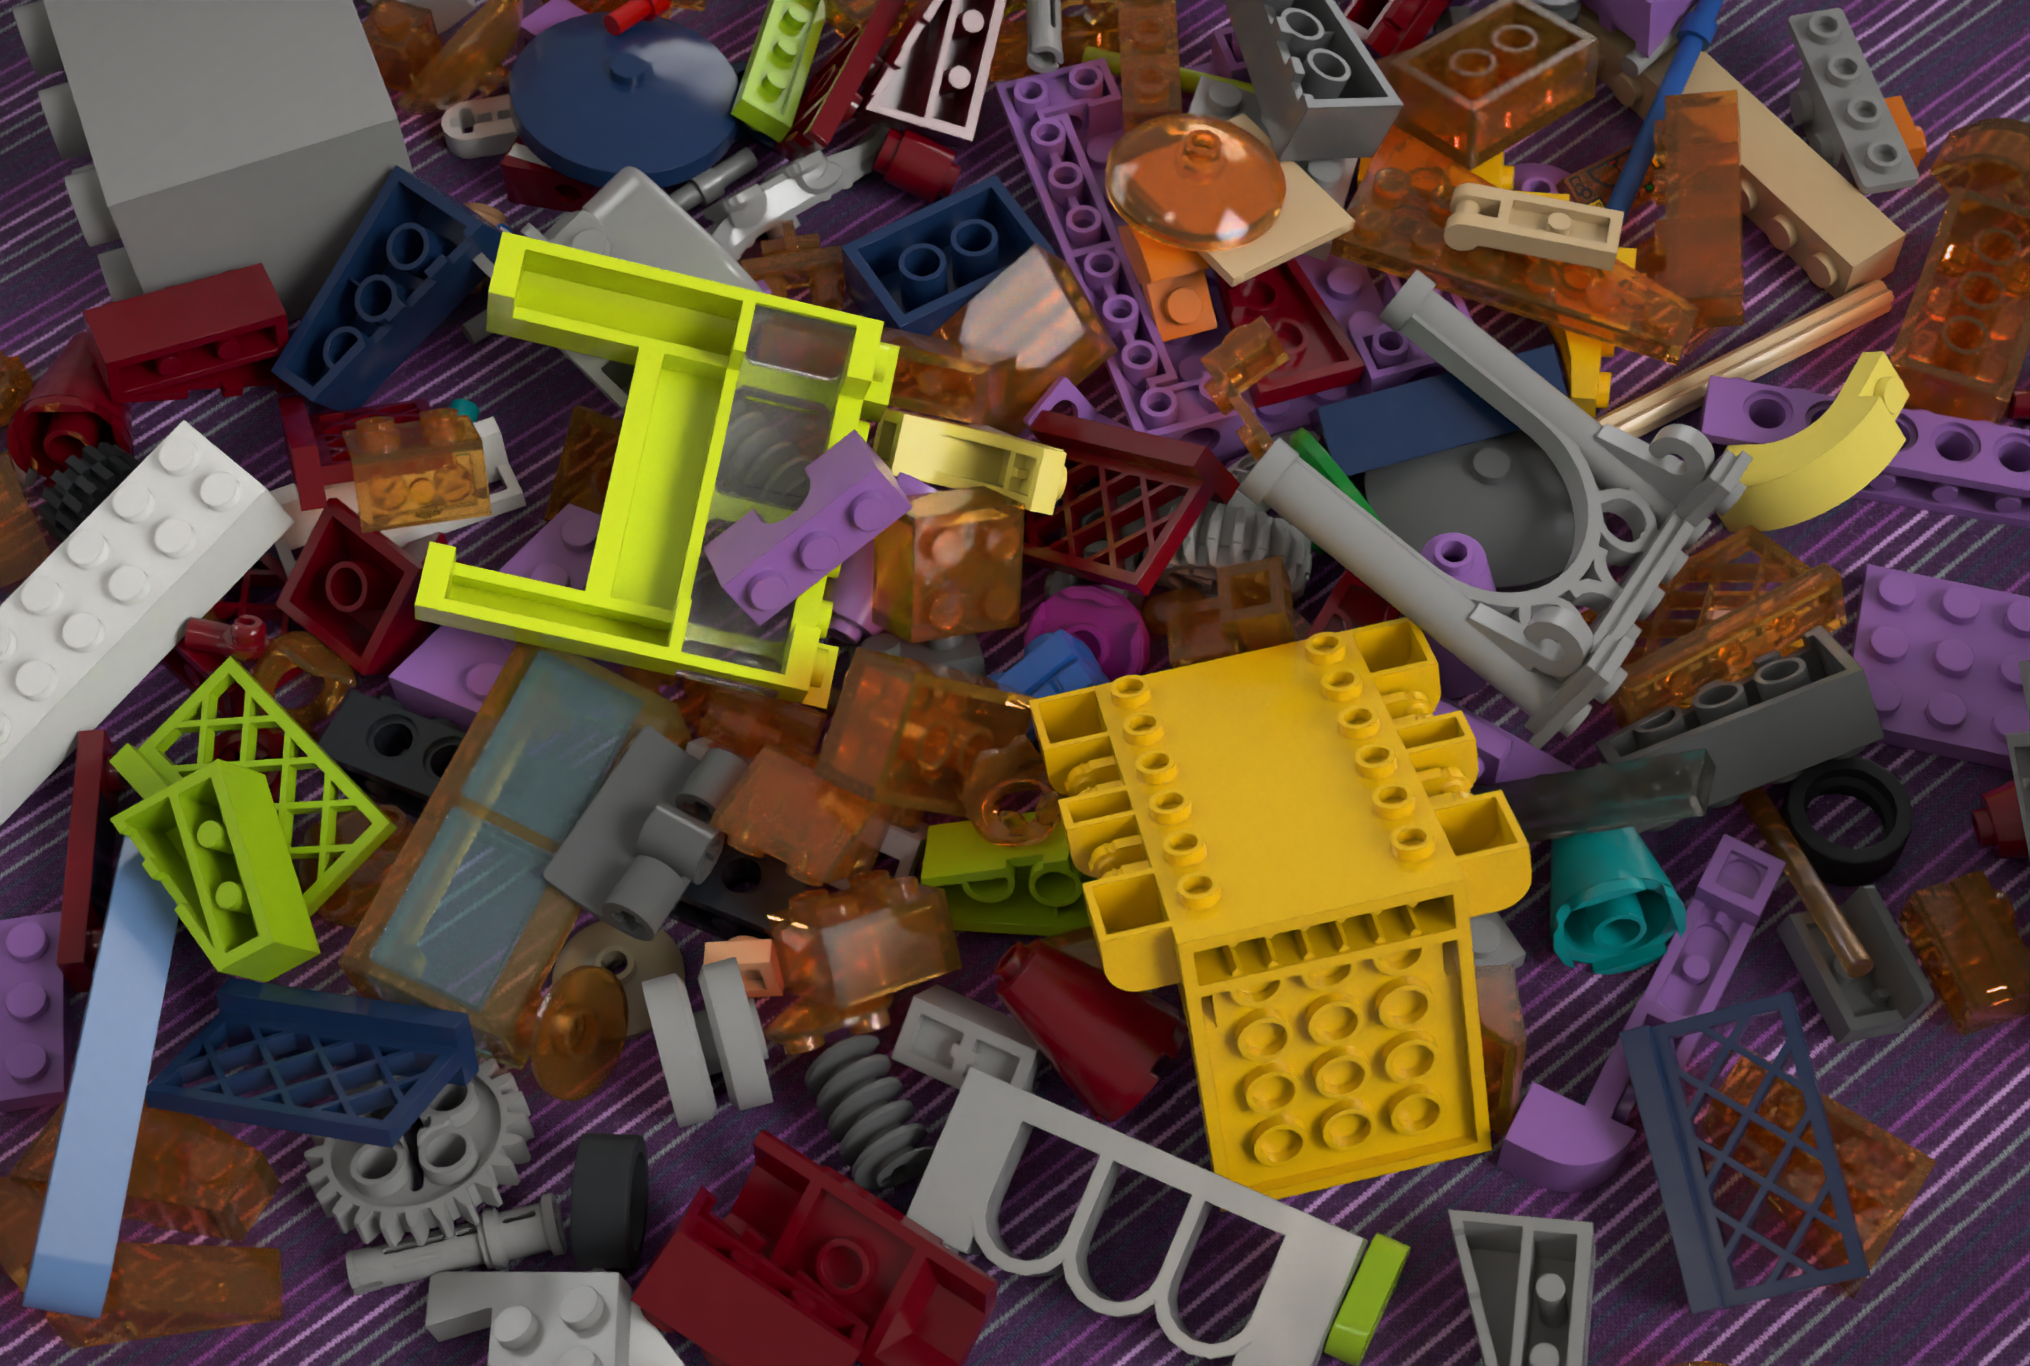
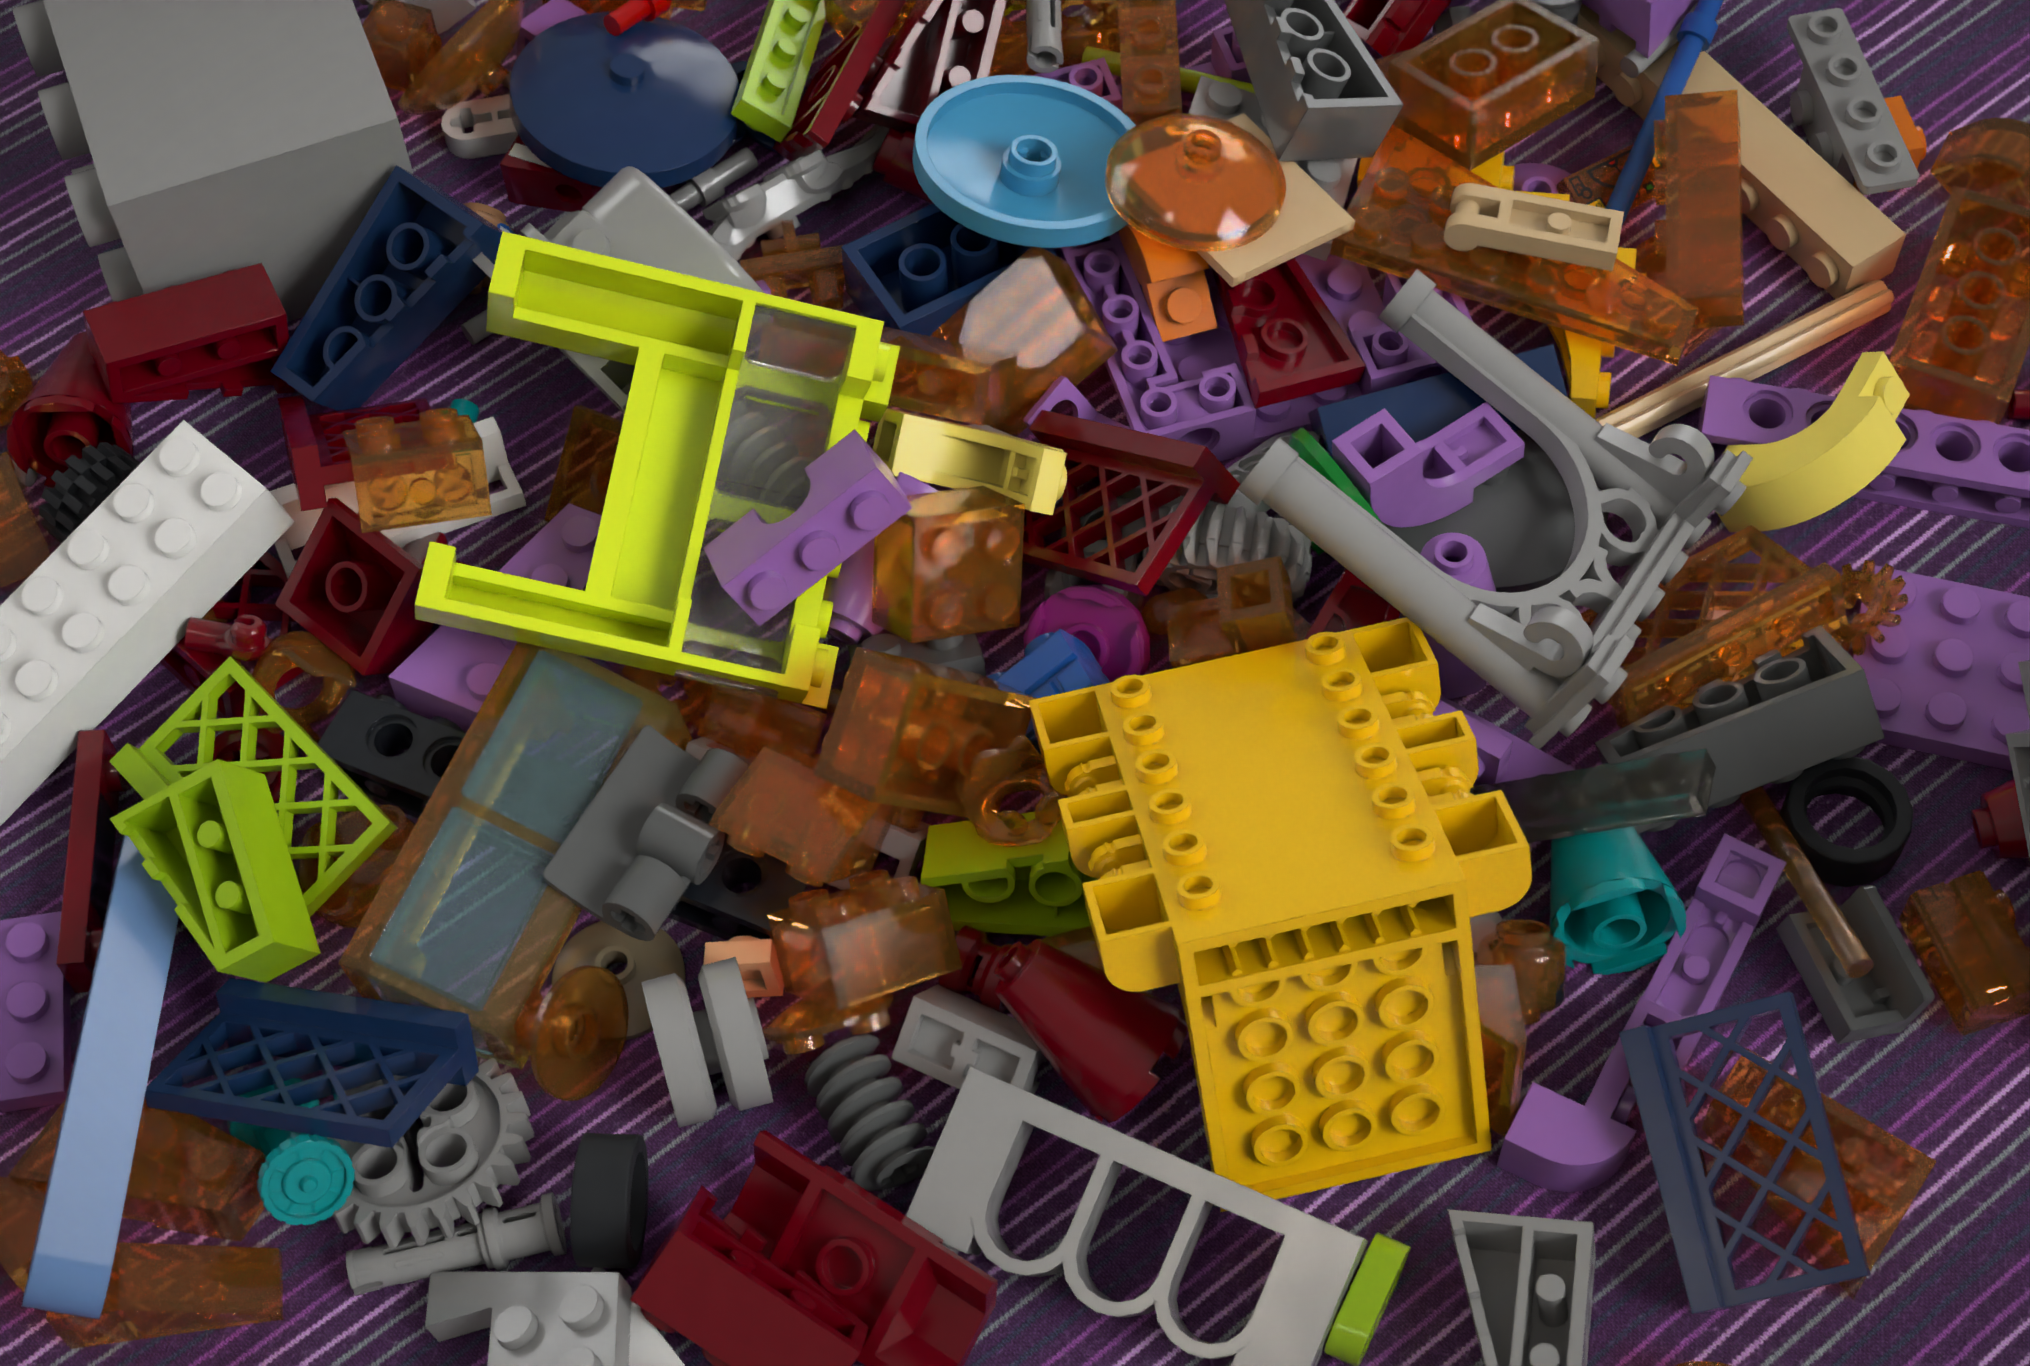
clear orange bracket [1200,315,1290,462] -> none
none -> teal hose [227,1078,355,1226]
none -> dark azure dish [913,75,1151,248]
none -> dark red wheel [939,925,1013,1013]
none -> medium lavender arch [1332,401,1525,528]
none -> clear orange head [1476,919,1567,1025]
none -> clear orange gear [1799,560,1908,656]

